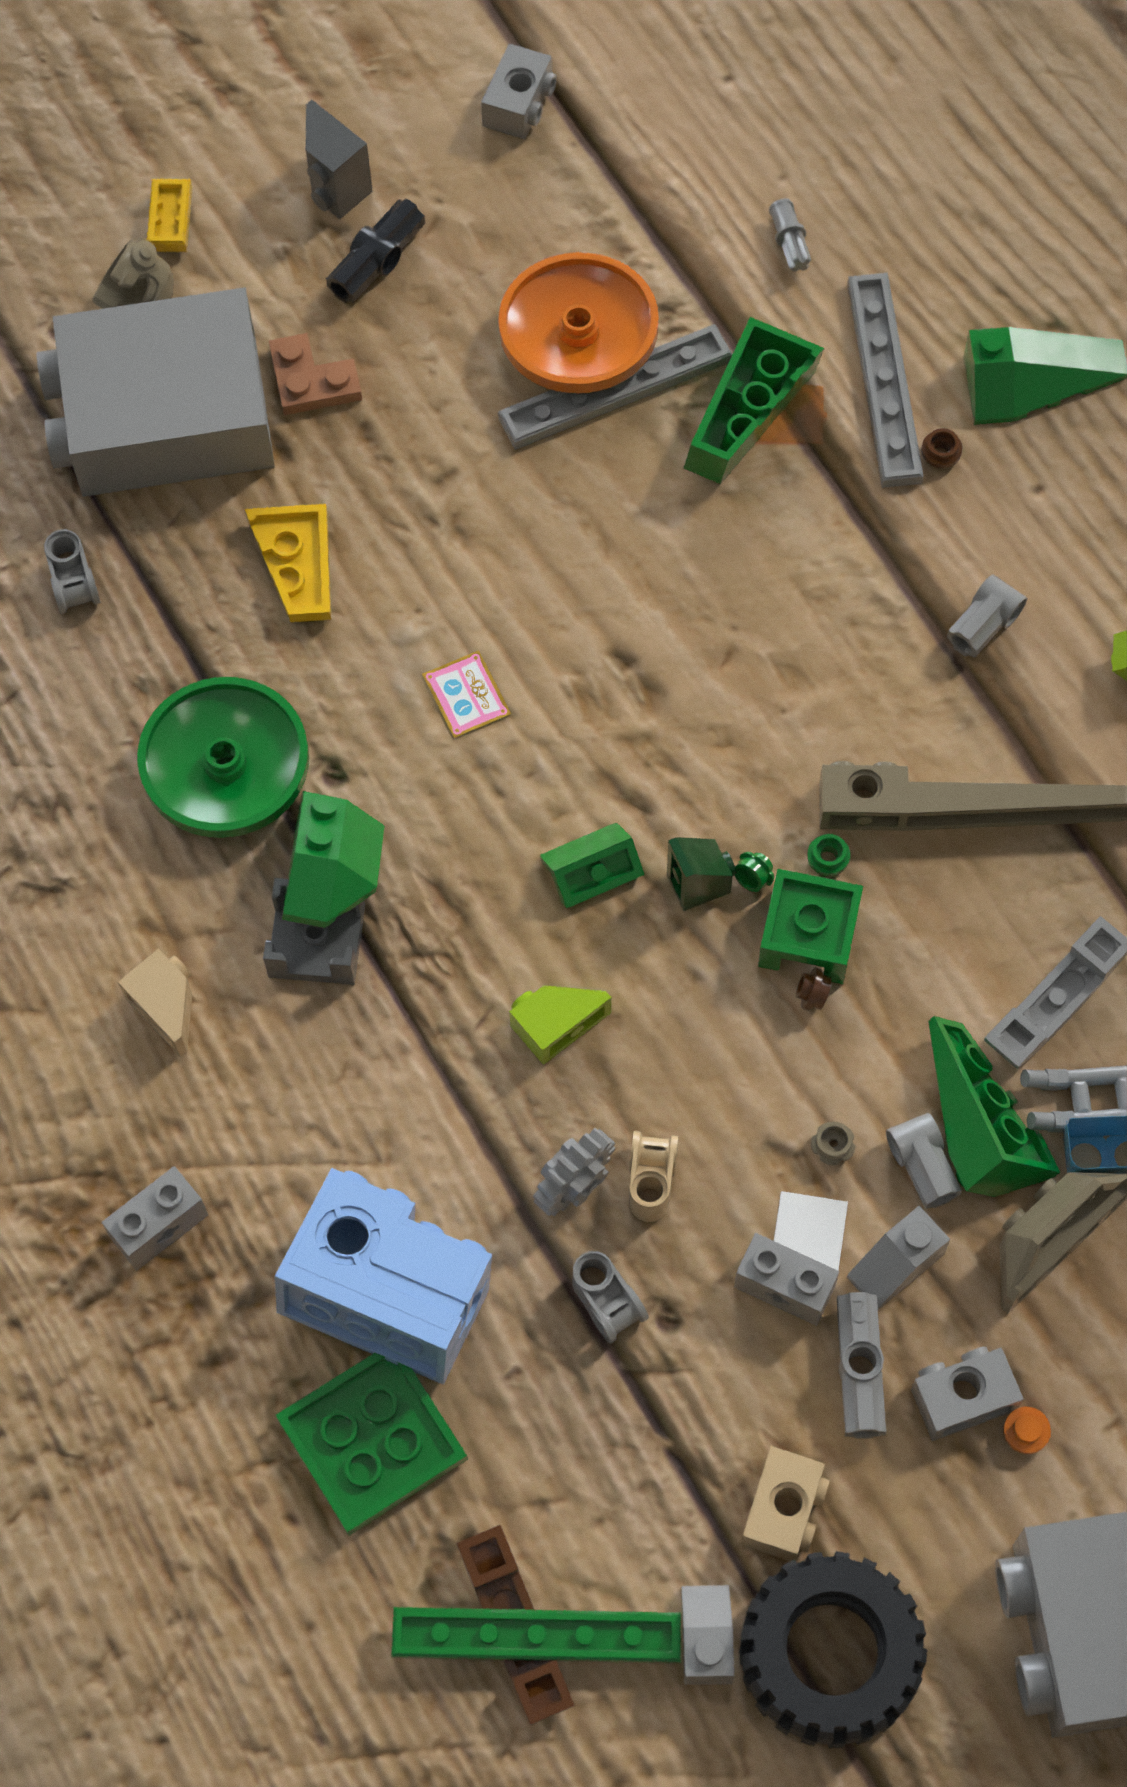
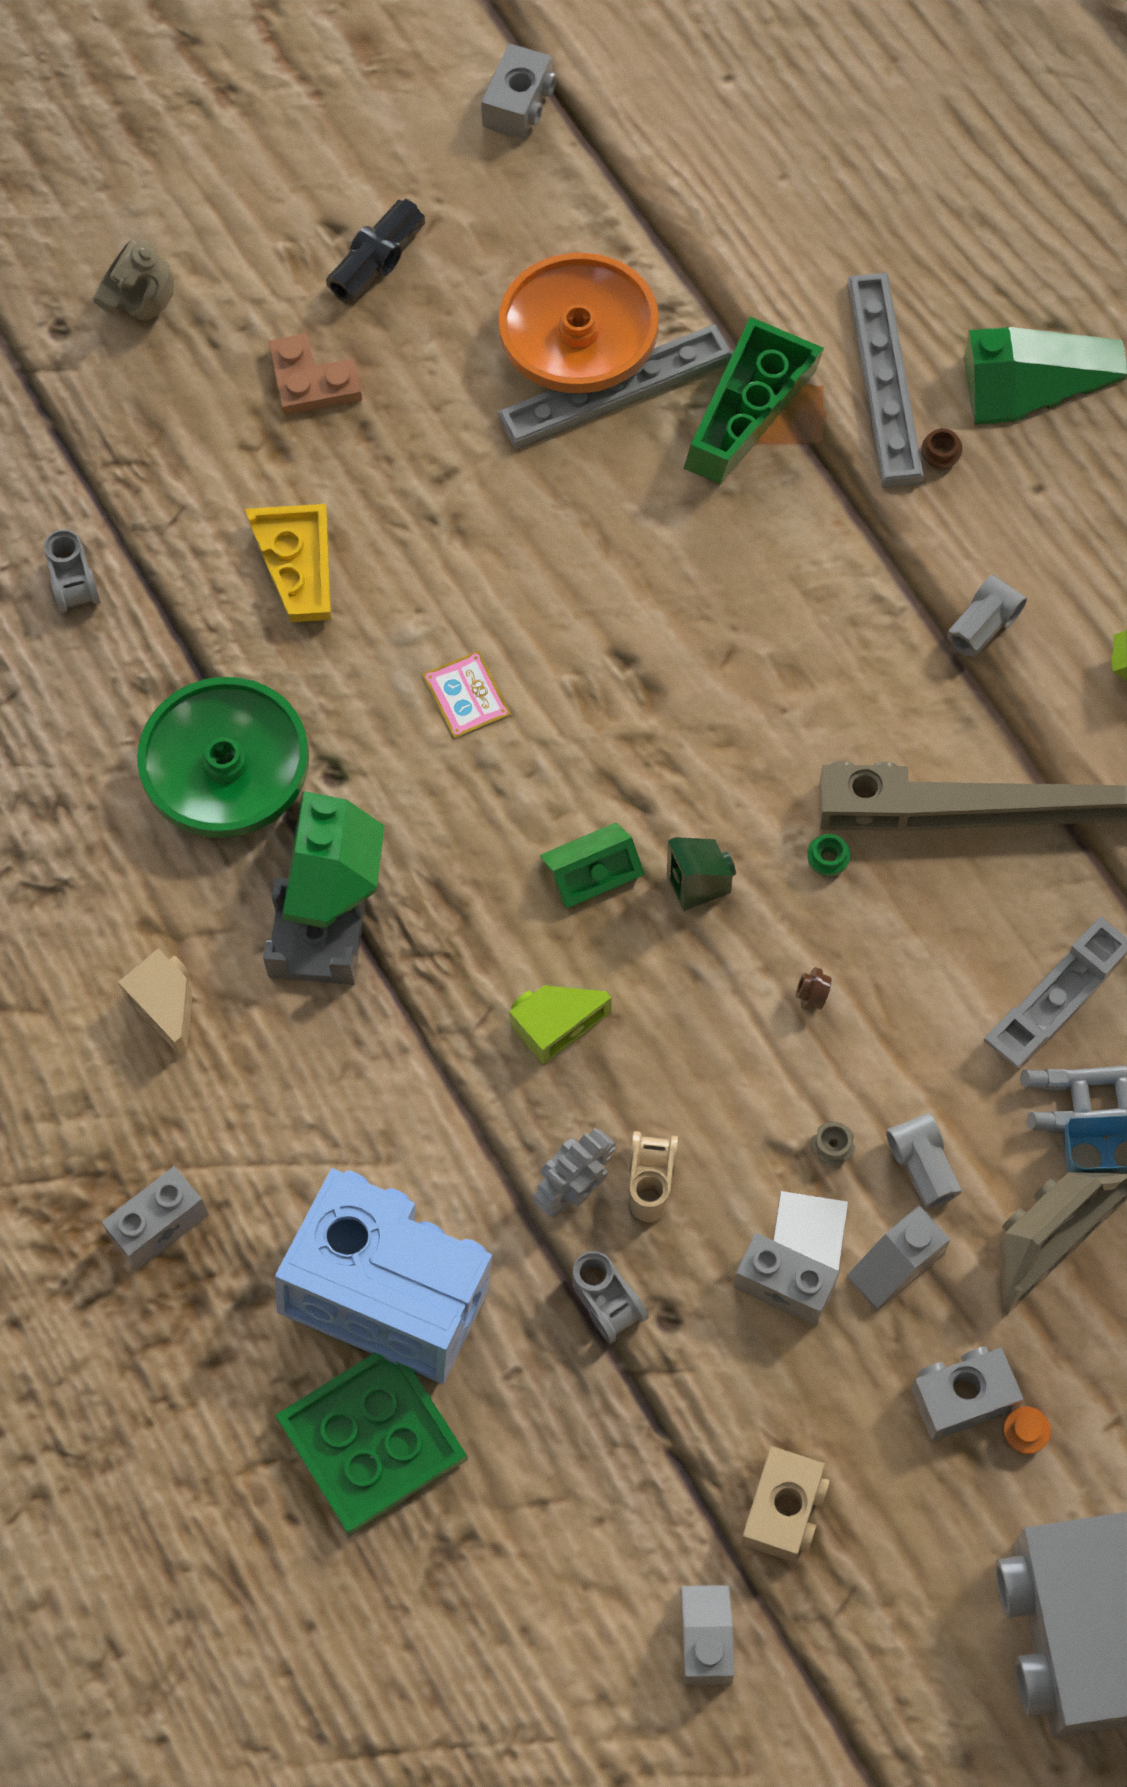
light grey brick [37,287,275,497] -> none
yellow plate [147,179,192,252] -> none
dark grey slope [305,100,373,219] -> none
green tile [391,1607,681,1663] -> none
reddish brown slope [456,1525,575,1726] -> none
green plate [735,852,774,892] -> none
black tyre [739,1551,927,1748] -> none
green panel [758,868,863,984] -> none
light grey axle [769,198,811,272] -> none
light grey piece [836,1292,886,1439] -> none
green wedge [928,1016,1061,1197] -> none

